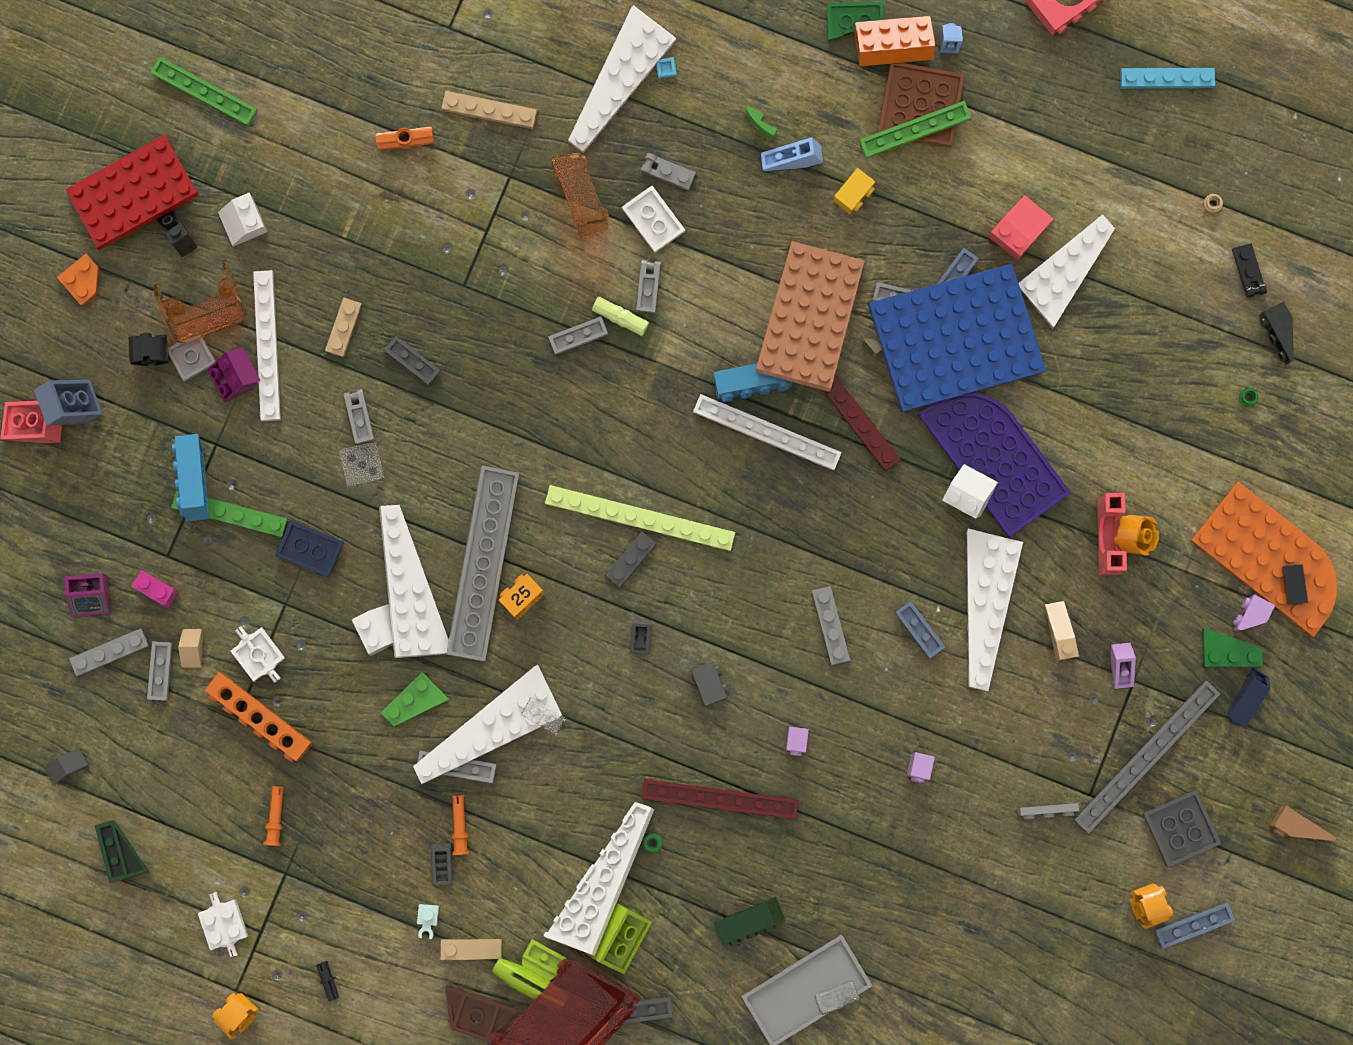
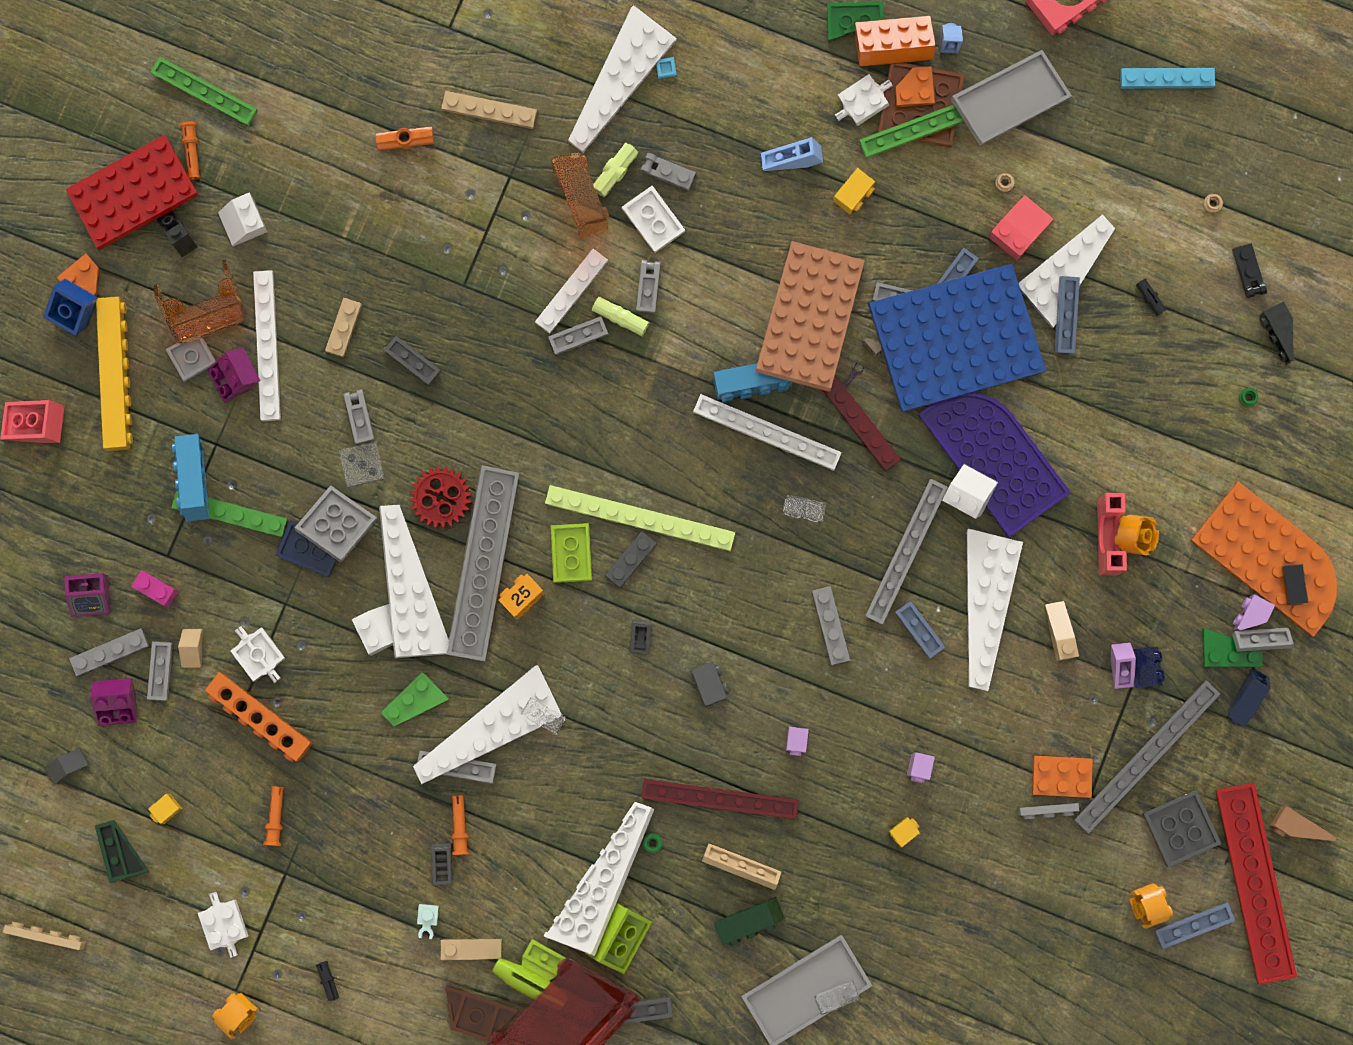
sand blue brick [34,380,103,426] -> none
black brick [128,333,168,366] -> none
bright green slope [745,106,777,141] -> none
none -> tan plate [3,922,86,950]
none -> blue brick [43,279,98,336]
none -> magenta slope [90,678,137,726]
none -> yellow brick [96,297,133,451]
none -> yellow brick [149,794,183,824]
none -> orange pin [180,121,200,180]
none -> light grey plate [295,485,377,562]
none -> red gear [409,466,472,529]
none -> white plate [535,249,608,334]
none -> lime tile [551,523,592,583]
none -> yellowish green piece [592,143,638,197]
none -> tan plate [702,843,781,890]
none -> clear slope [782,495,826,523]
none -> white plate [835,74,893,126]
none -> hand [843,362,864,388]
none -> light grey plate [865,479,948,625]
none -> yellow brick [888,817,920,847]
none -> orange plate [895,66,935,107]
none -> light grey tile [950,50,1072,146]
none -> tan plate [995,173,1014,192]
none -> orange plate [1032,756,1093,798]
none -> sand blue plate [1054,276,1080,353]
none -> clear blue bracket [1133,647,1165,688]
none -> black pin [1136,278,1167,316]
none -> red plate [1215,783,1297,984]
none -> light grey plate [1232,628,1294,652]

